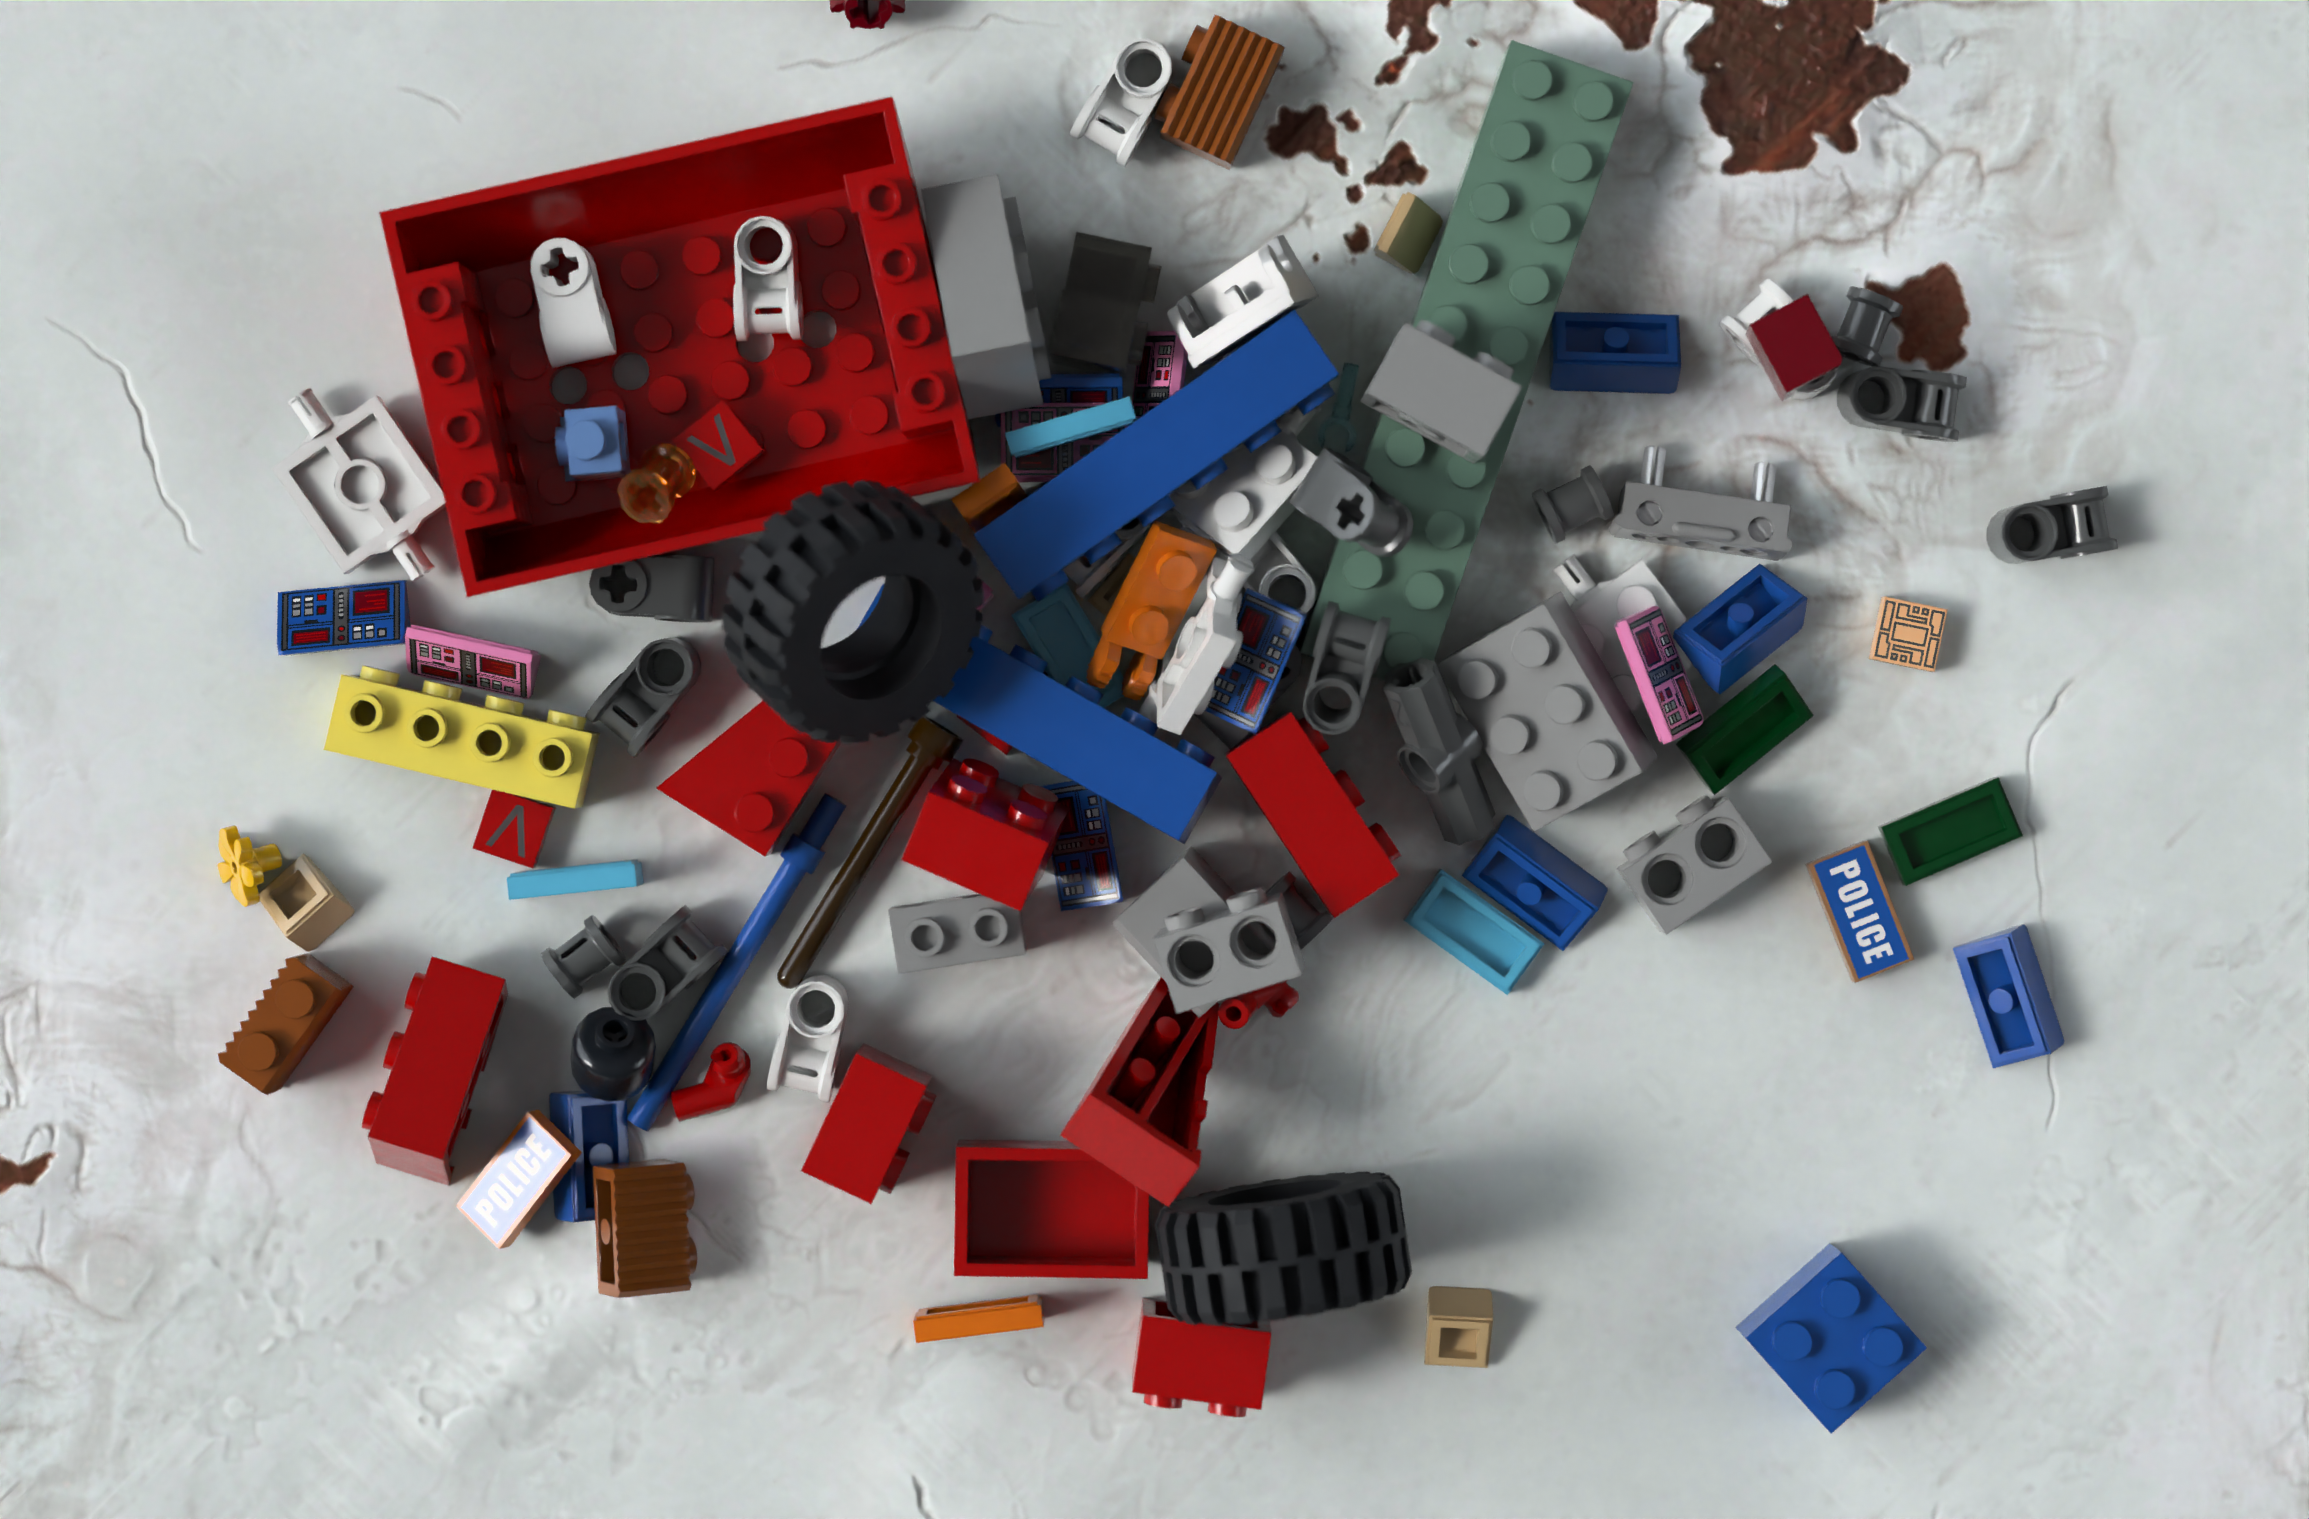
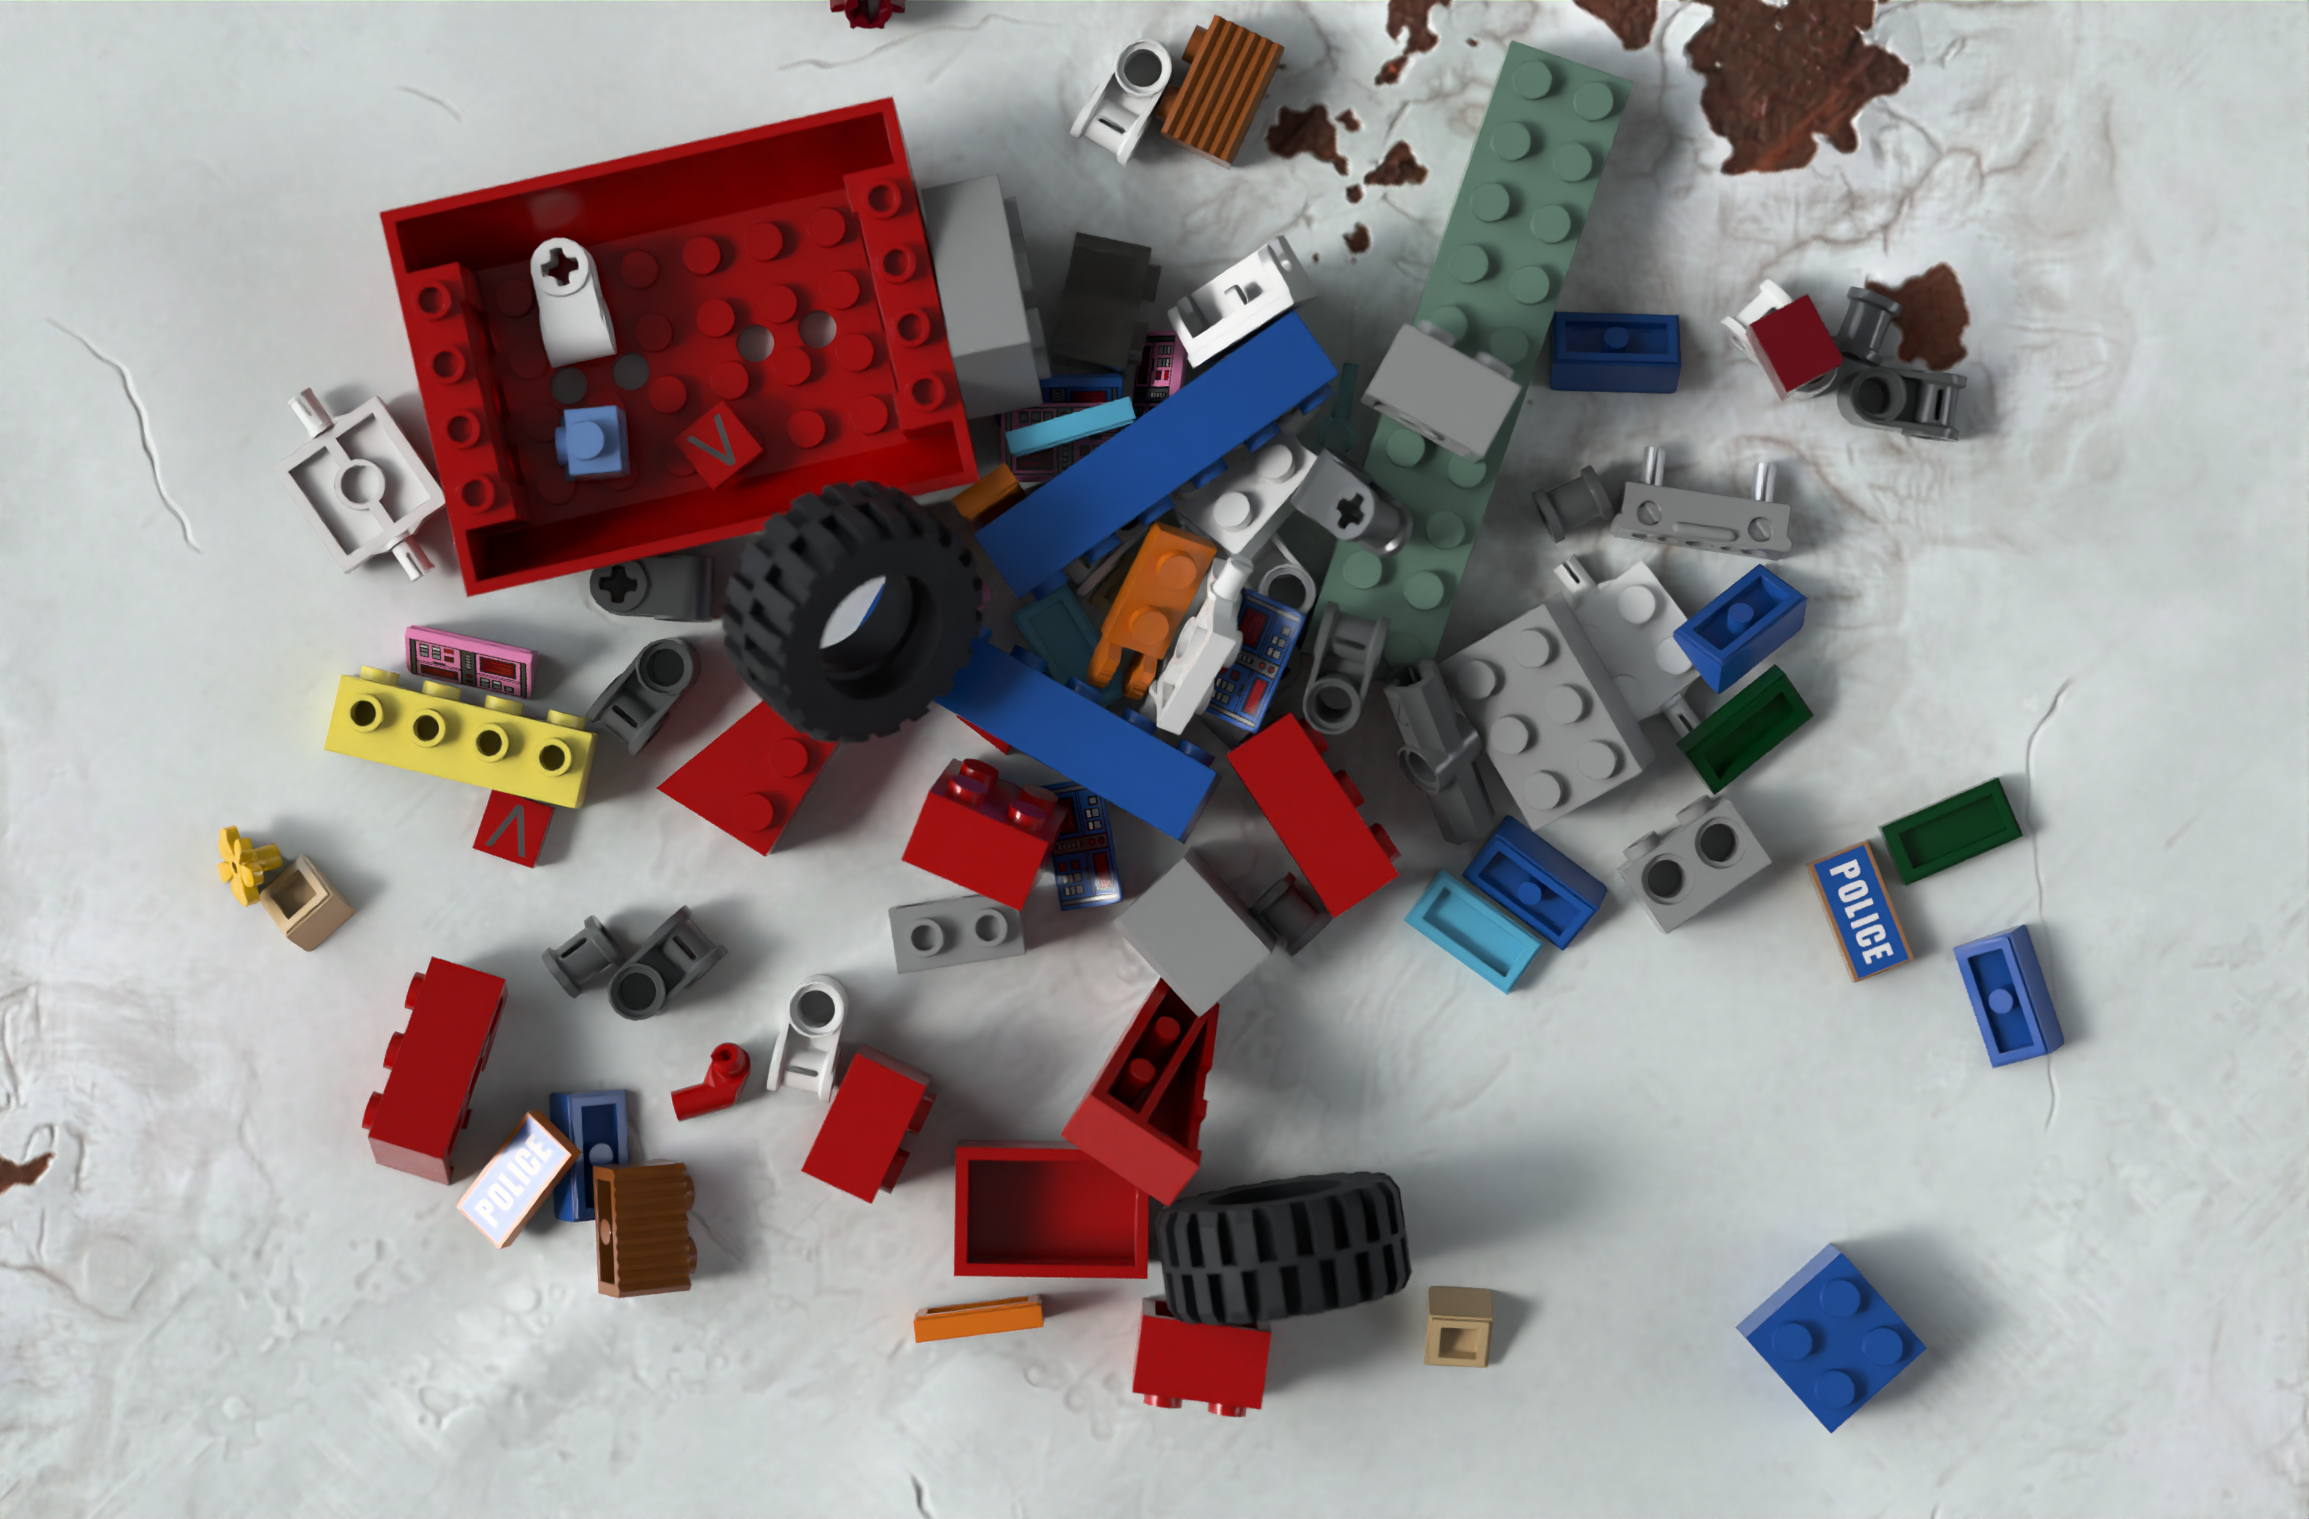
dark orange brick [218,953,354,1095] -> none
slope [277,580,411,656] -> none
medium azure tile [507,859,644,900] -> none
black head [570,1007,656,1102] -> none
clear orange bush [618,443,696,523] -> none
blue bar [627,793,847,1131] -> none
white piece [733,216,804,341] -> none
dark brown piece [777,715,964,989] -> none
light grey brick [1153,887,1305,1013] -> none
red arm [1218,980,1299,1029] -> none
tan slope [1373,192,1443,274] -> none
slope [1614,606,1703,744] -> none
light nougat tile [1869,597,1947,672] -> none
dark grey piece [1986,486,2118,563] -> none

